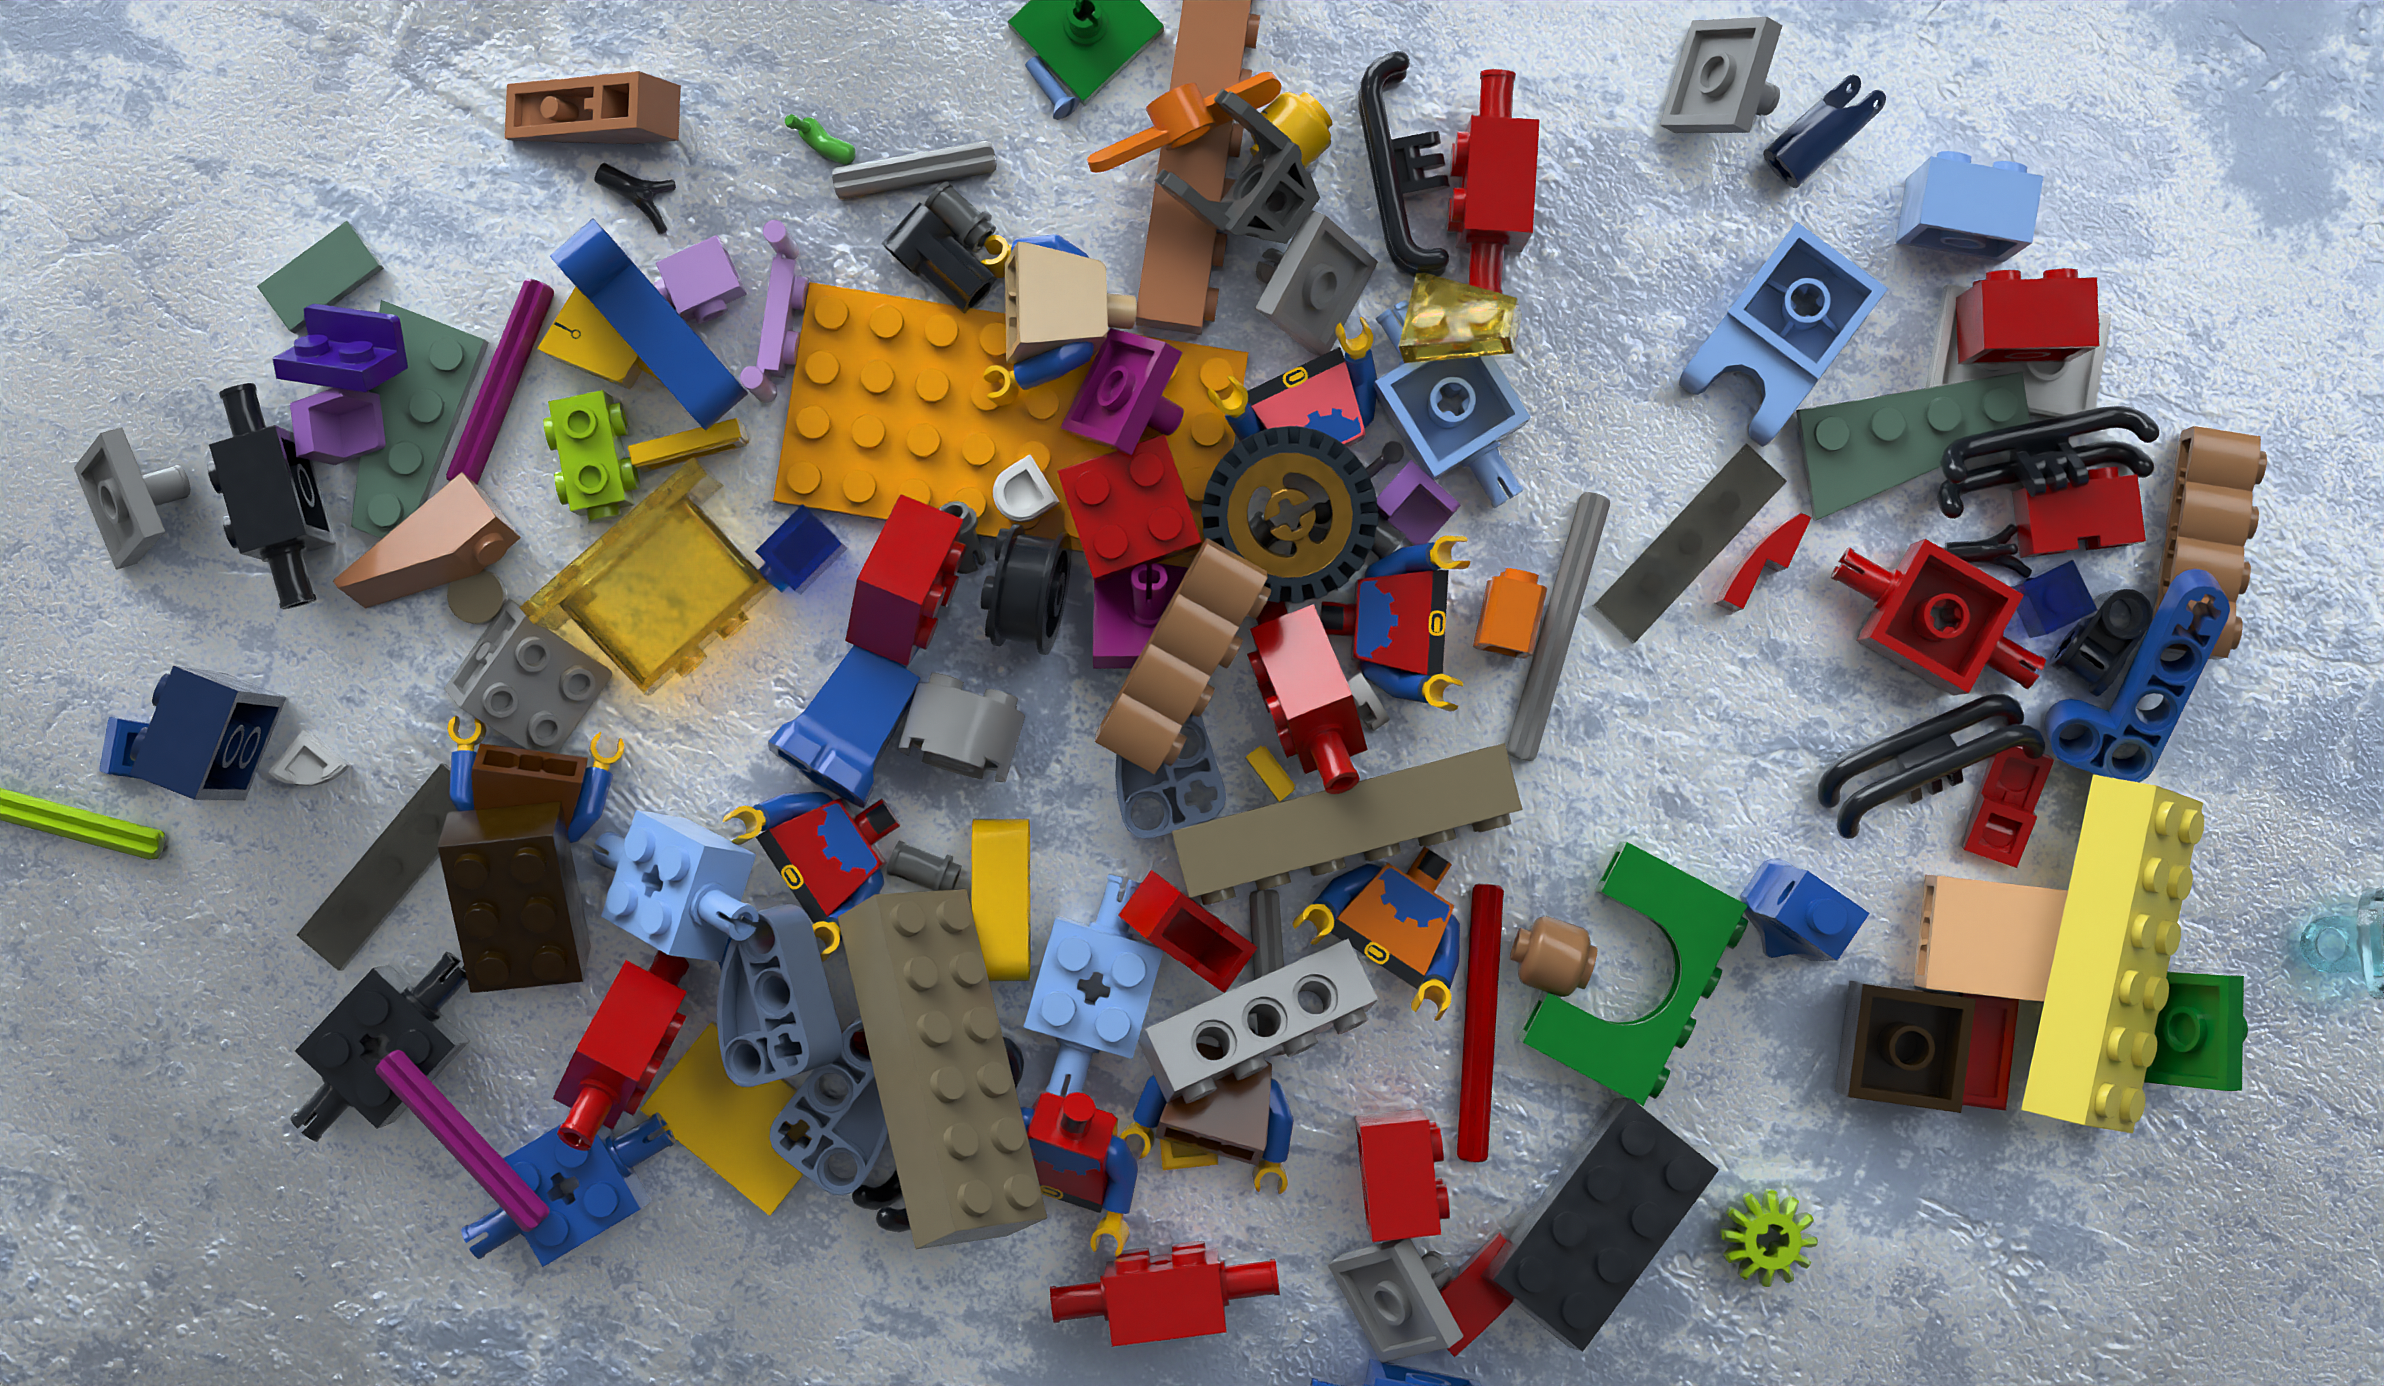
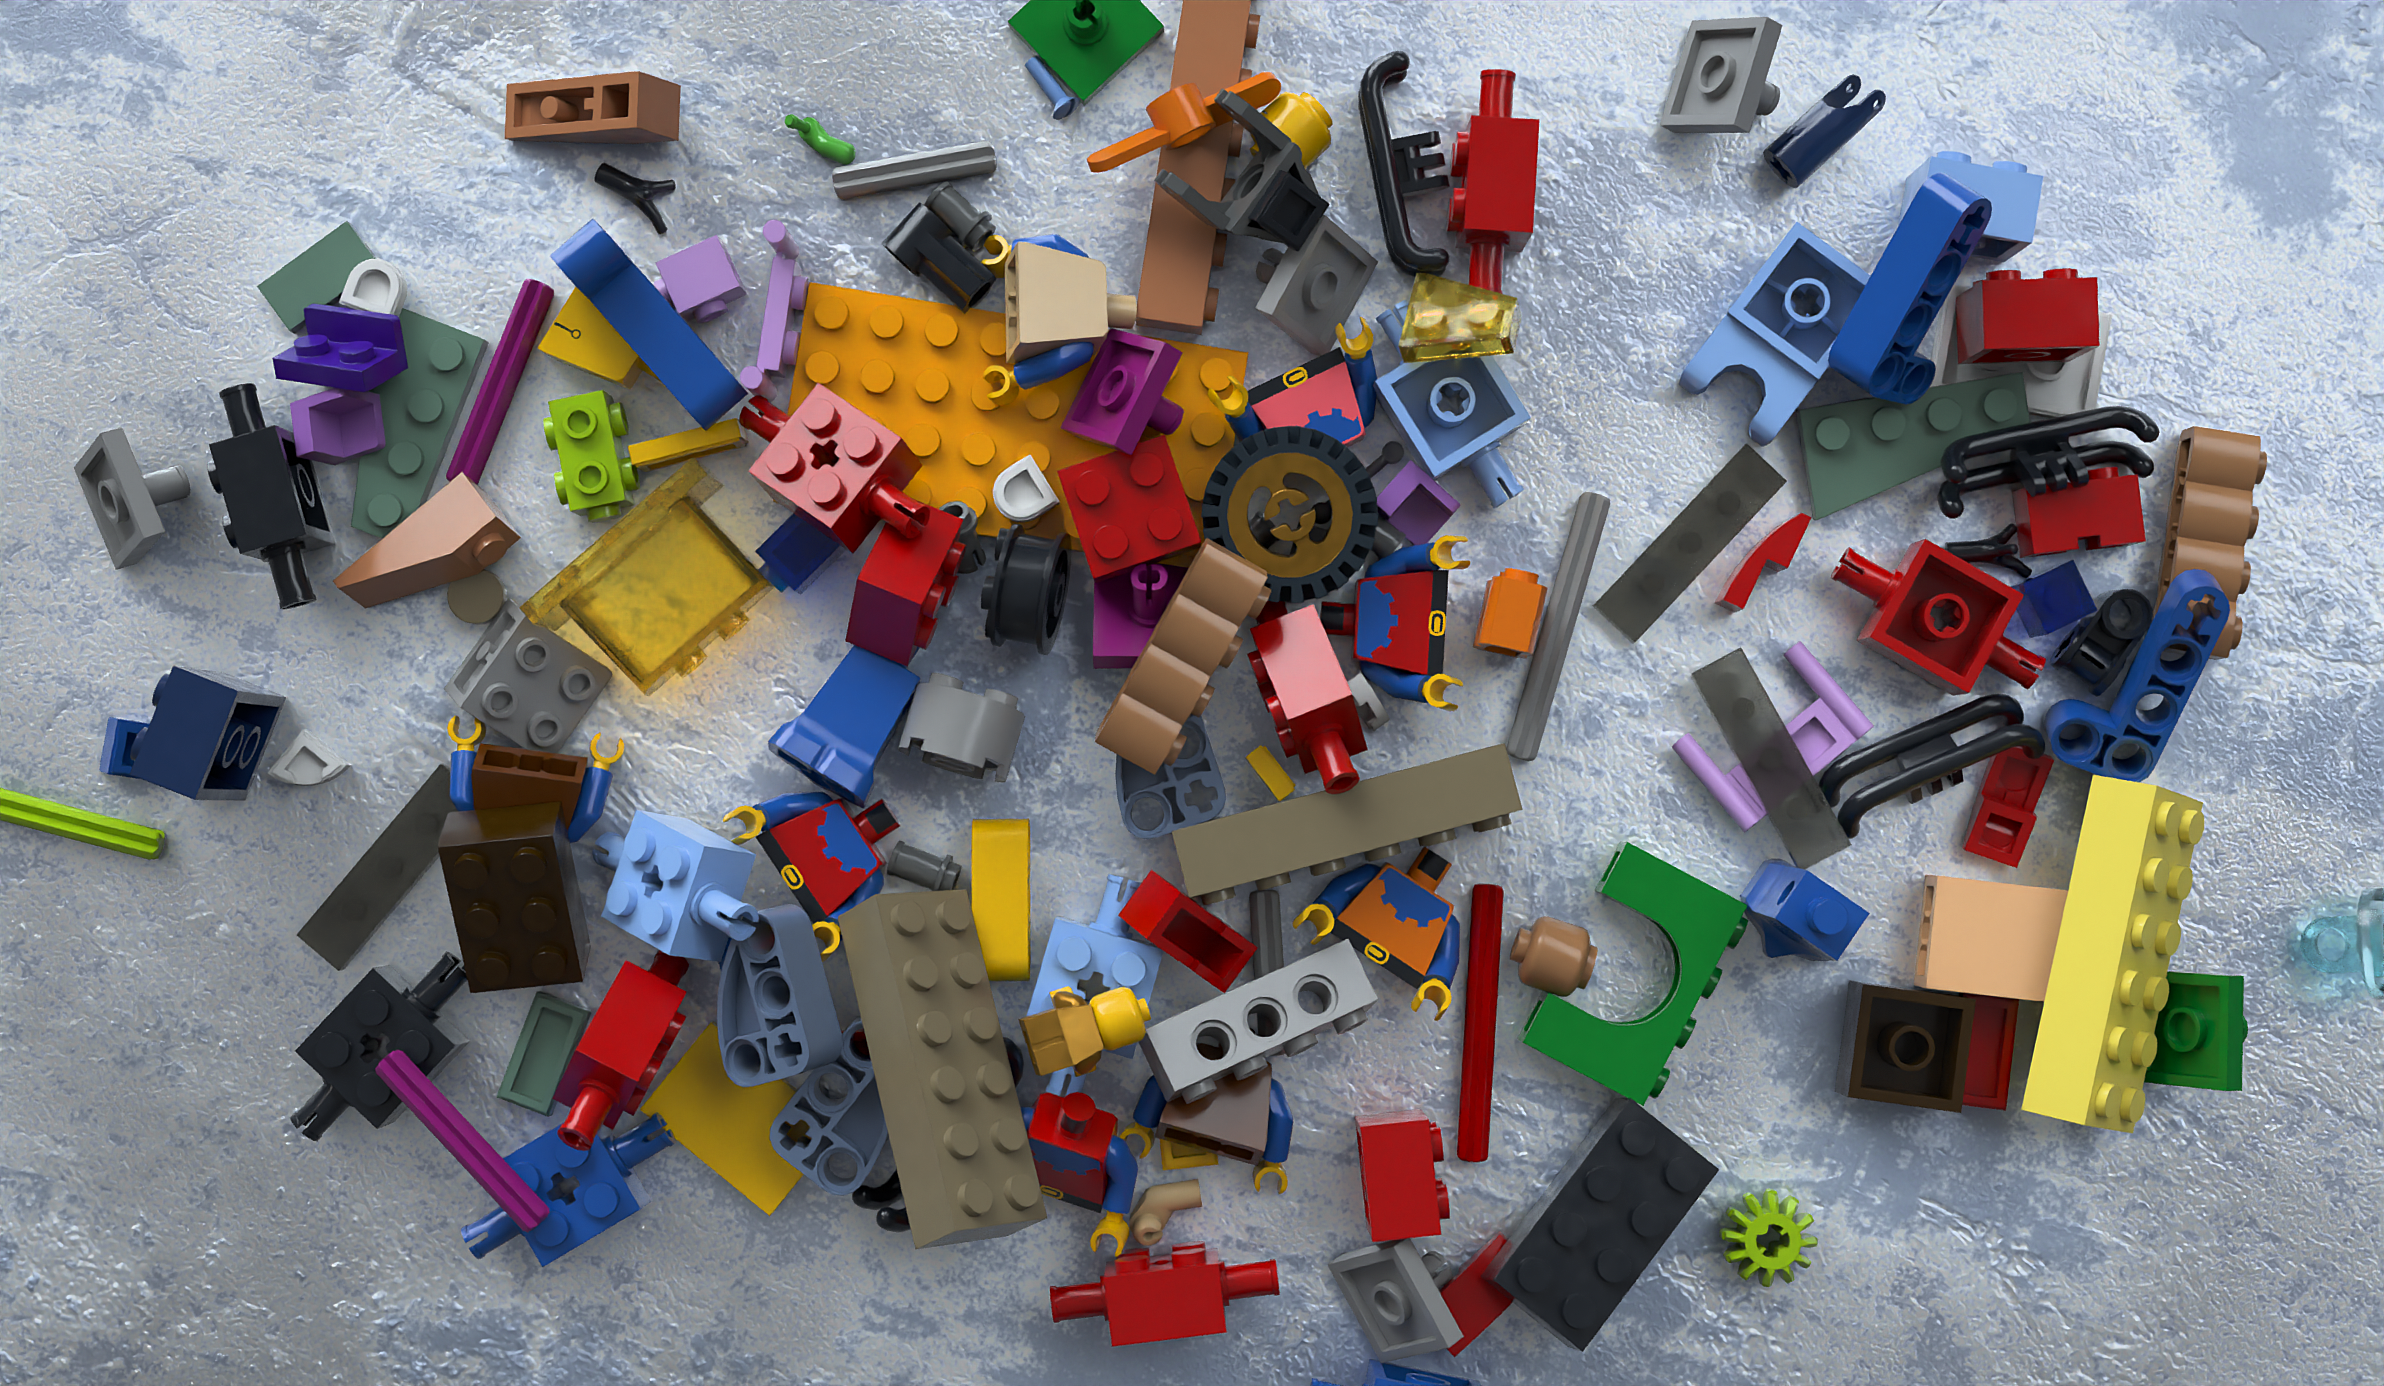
none -> white tile [339,259,407,317]
none -> sand green tile [496,991,592,1117]
none -> brick [739,383,930,554]
none -> pearl gold piece [1018,986,1151,1077]
none -> tan arm [1129,1179,1202,1245]
none -> black tile [1248,170,1330,252]
none -> lavender plate [1672,641,1874,833]
none -> clear smoke tile [1690,648,1852,870]
none -> blue beam [1828,173,1992,404]

